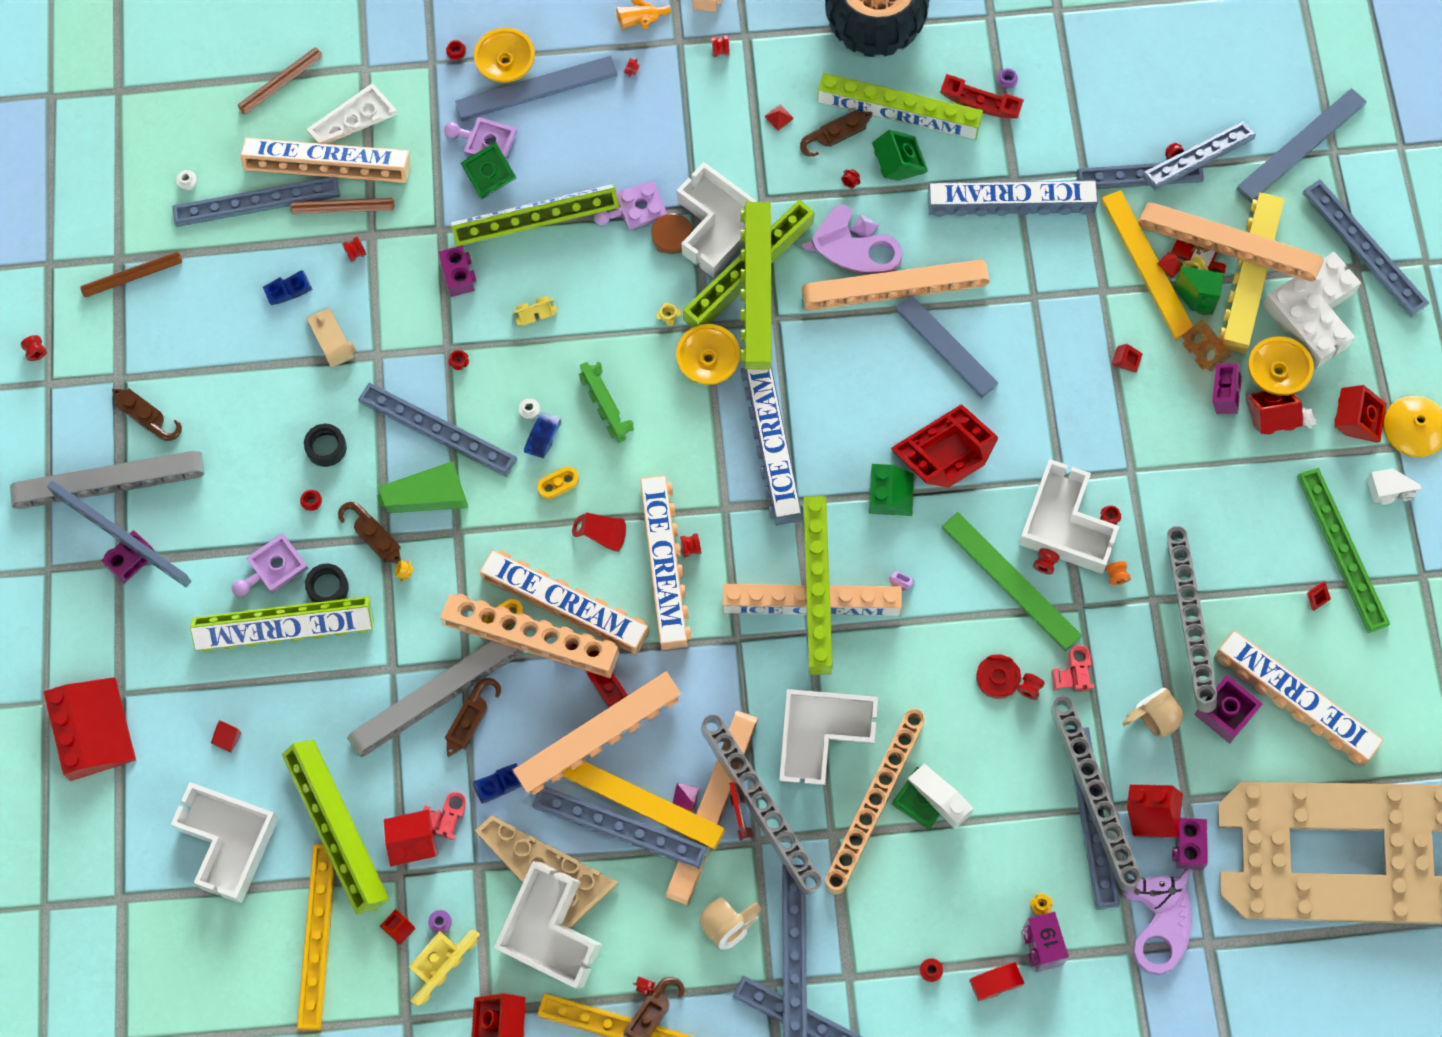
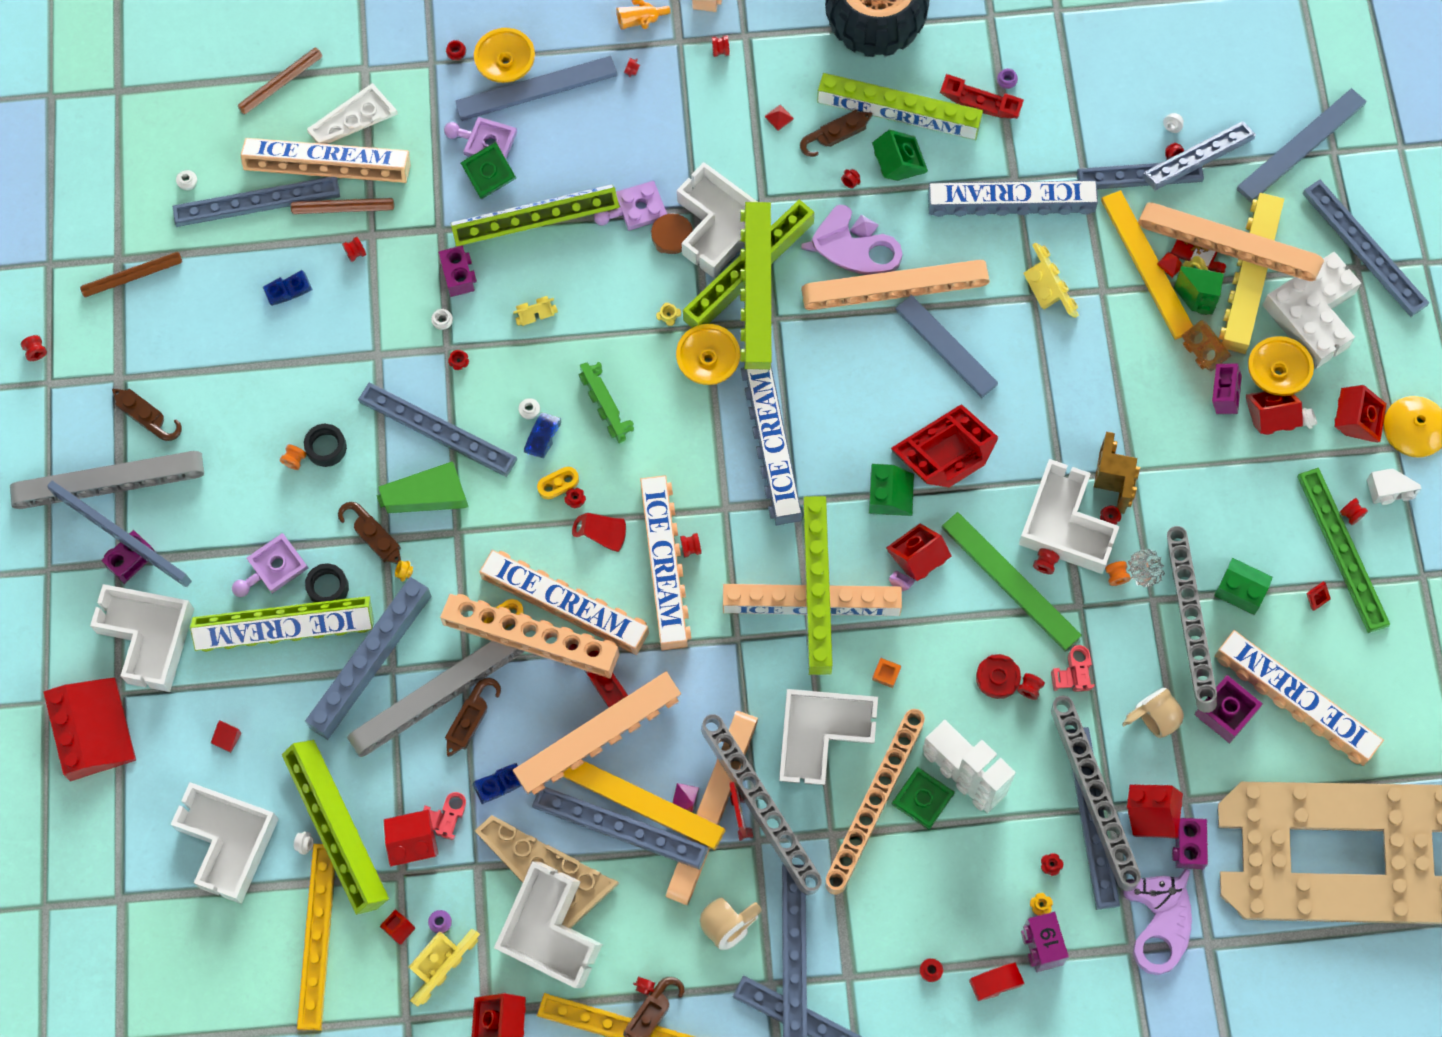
red plate [300,490,322,511] -> none
tan door [306,308,357,368] -> none
white slope [907,764,974,829] -> none
red slope [1112,344,1143,373] -> none
none -> white piece [90,584,194,692]
none -> orange wheel [279,444,307,470]
none -> white plate [294,831,314,855]
none -> sand blue brick [305,577,432,740]
none -> white plate [431,309,453,330]
none -> red plate [564,488,586,508]
none -> orange plate [872,658,901,688]
none -> red slope [886,523,952,581]
none -> white piece [923,720,1016,814]
none -> light yellow bracket [1023,242,1079,318]
none -> red plate [1041,853,1064,876]
none -> pearl gold bracket [1093,431,1140,514]
none -> clear gear [1128,549,1165,587]
none -> white plate [1163,113,1184,133]
none -> green slope [1214,558,1273,615]
none -> red wheel [1340,498,1368,526]

